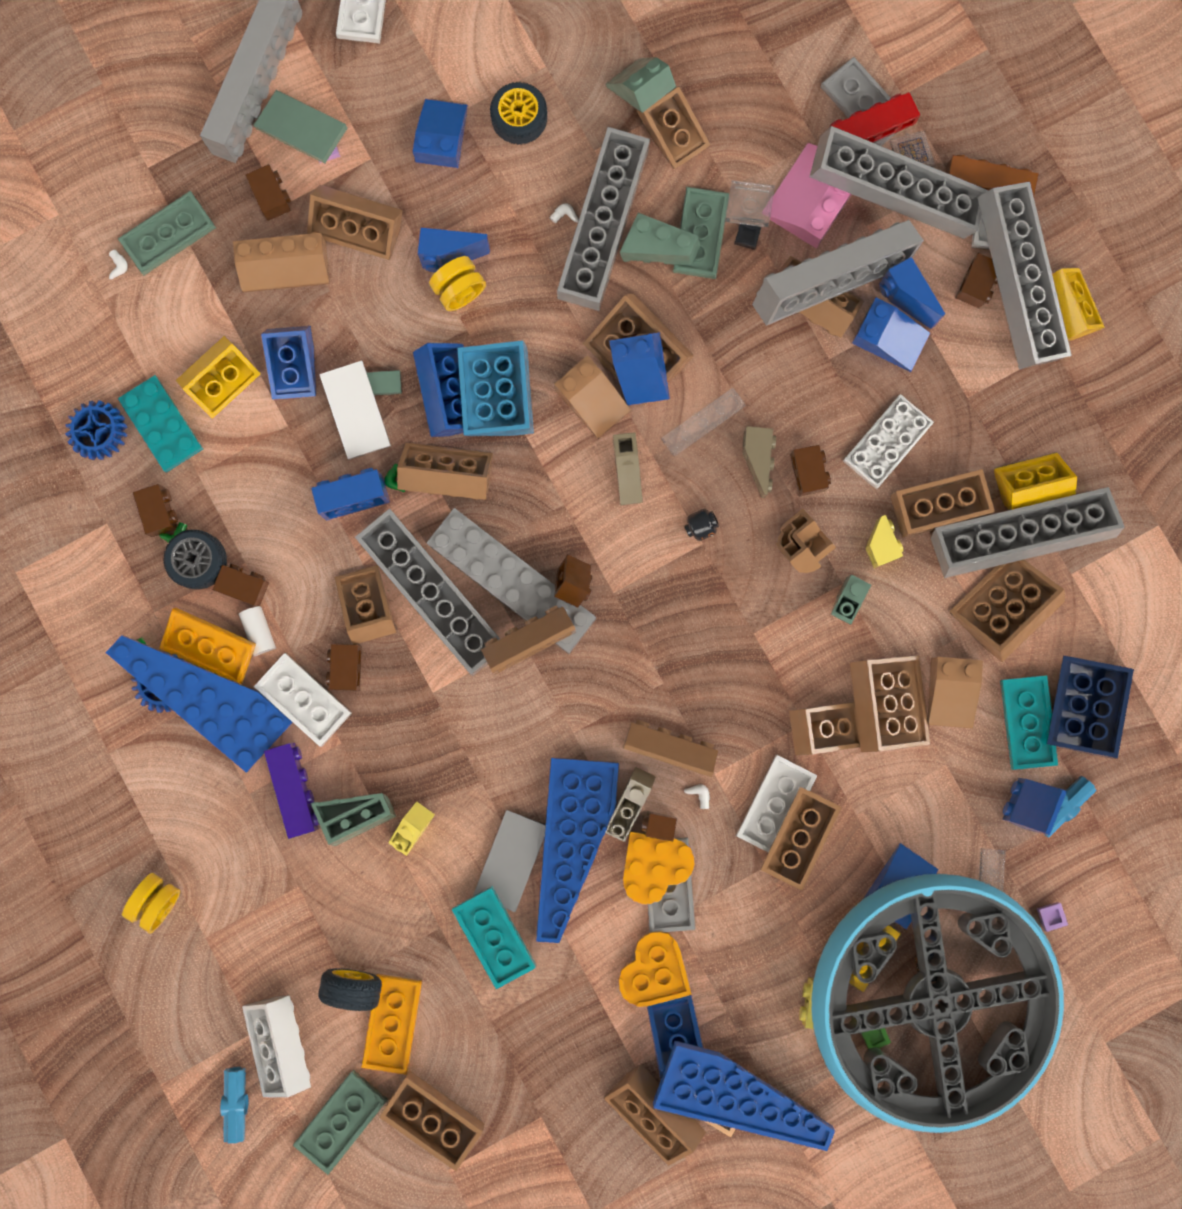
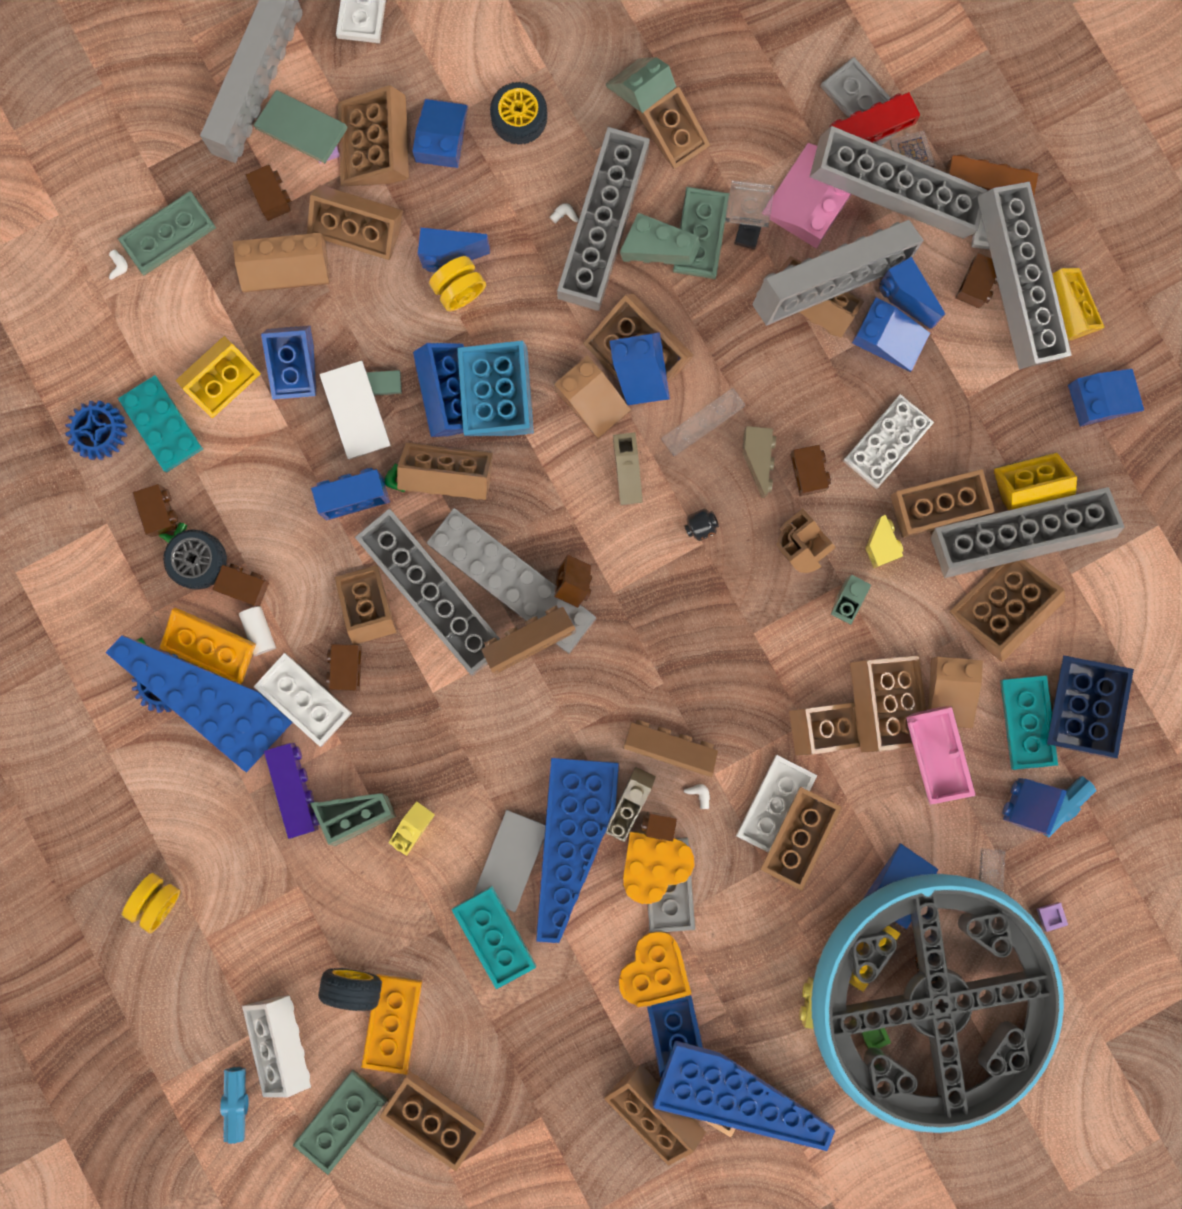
none -> medium nougat slope [338,85,409,187]
none -> bright pink container [906,706,976,805]
none -> blue slope [1068,369,1144,427]

